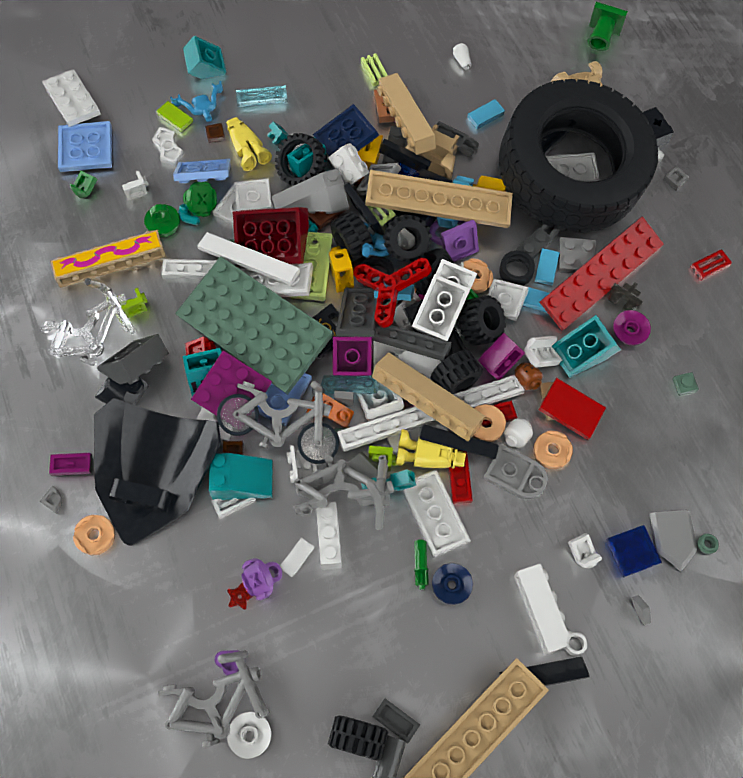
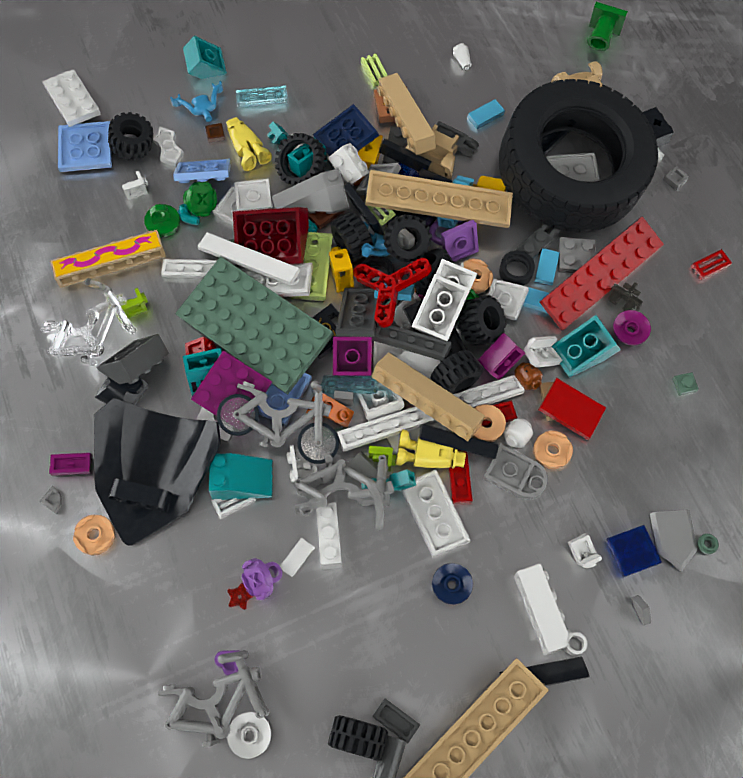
green plate [70,171,98,198] -> none
lime tile [156,101,193,132] -> none
reddish brown tile [223,441,244,455] -> none
green piece [414,540,429,590] -> none
none -> black tyre [108,112,153,161]

